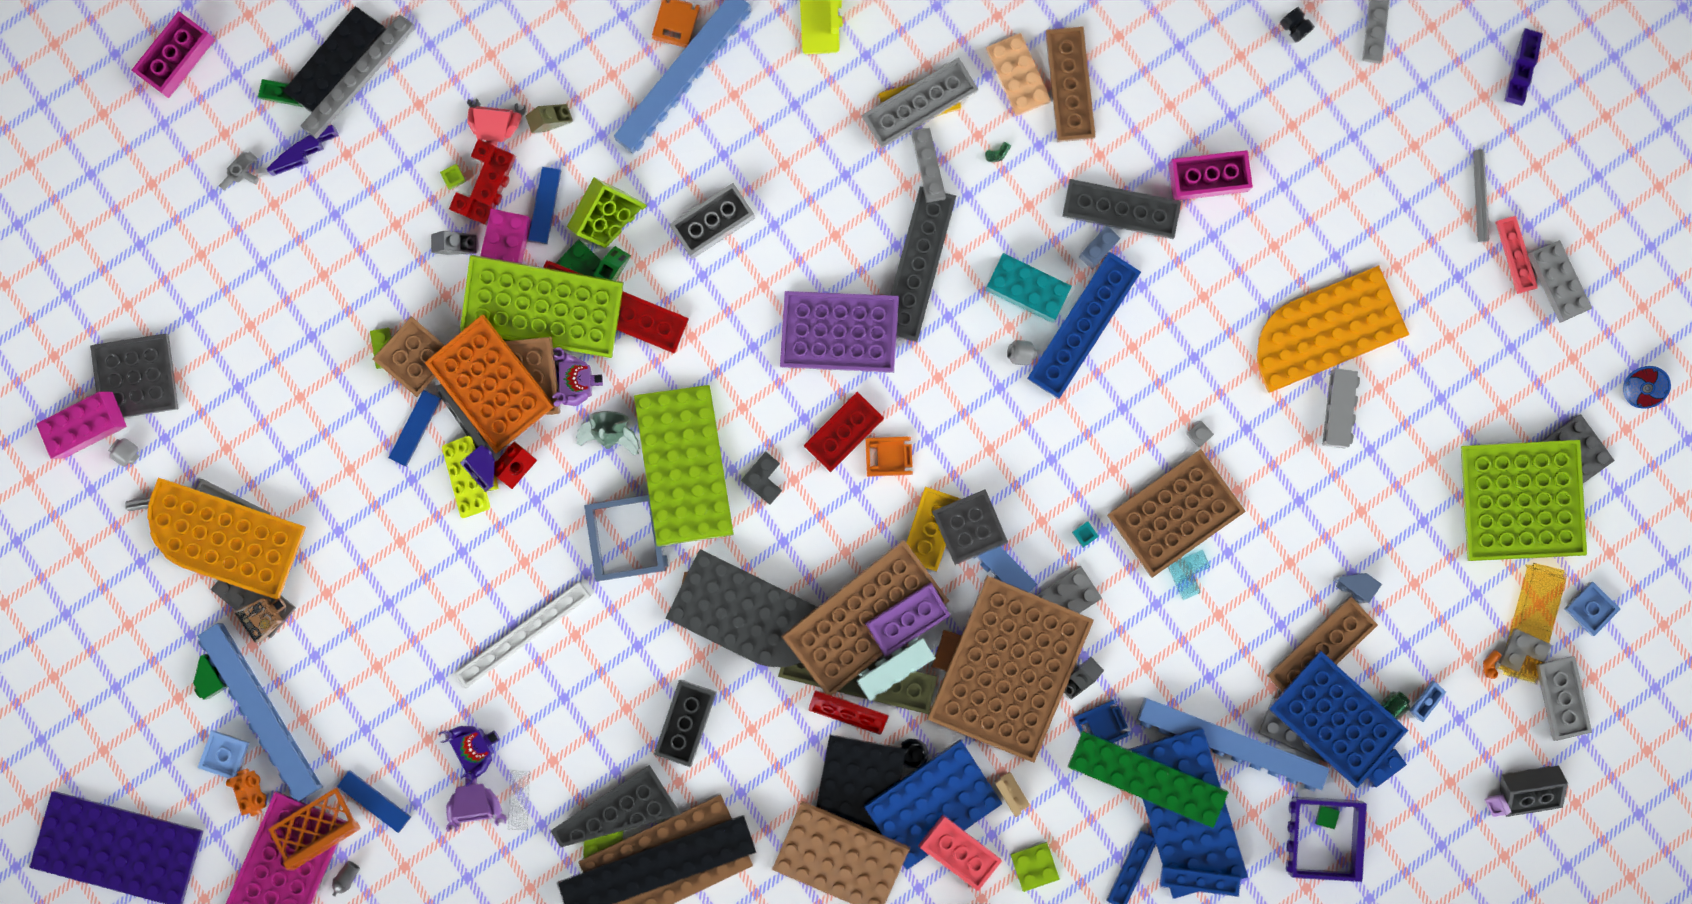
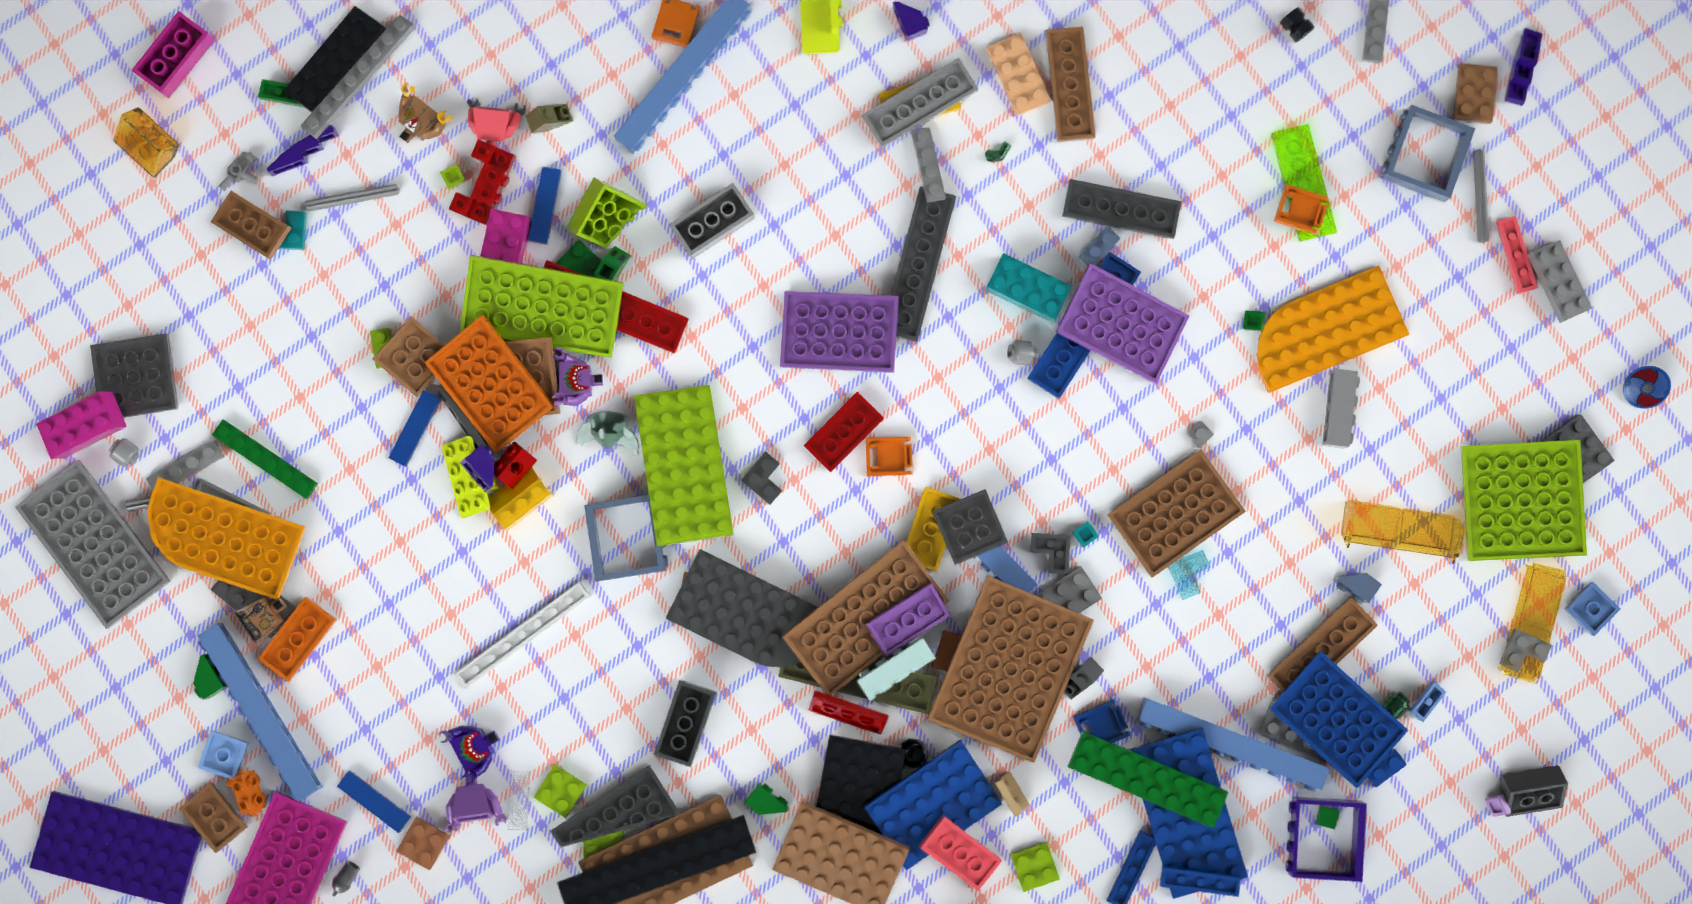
orange fence [268,788,361,870] -> none
dark grey slope [431,231,477,255] -> none
dark pink brick [1168,150,1253,201] -> none
orange arm [1483,650,1502,679] -> none
light grey plate [1536,656,1592,741] -> none
none -> light grey plate [15,460,171,629]
none -> clear yellow slope [113,107,180,178]
none -> light grey plate [146,440,225,491]
none -> medium nougat plate [179,782,248,854]
none -> medium nougat plate [210,190,291,260]
none -> green plate [212,419,319,499]
none -> orange plate [258,597,337,682]
none -> teal plate [278,211,307,250]
none -> light grey axle [305,184,399,211]
none -> nougat plate [396,816,451,871]
none -> medium nougat torso [398,82,452,143]
none -> yellow slope [488,467,554,531]
none -> lime plate [533,764,588,818]
none -> green slope [744,783,789,815]
none -> dark purple slope [892,1,930,42]
none -> dark grey plate [1030,533,1071,574]
none -> medium lavender plate [1056,263,1190,384]
none -> green tile [1243,310,1265,332]
none -> clear neon green plate [1270,124,1337,243]
none -> orange container [1273,184,1329,235]
none -> clear yellow piece [1341,500,1466,564]
none -> sand blue window [1381,104,1476,202]
none -> medium nougat plate [1453,63,1498,124]

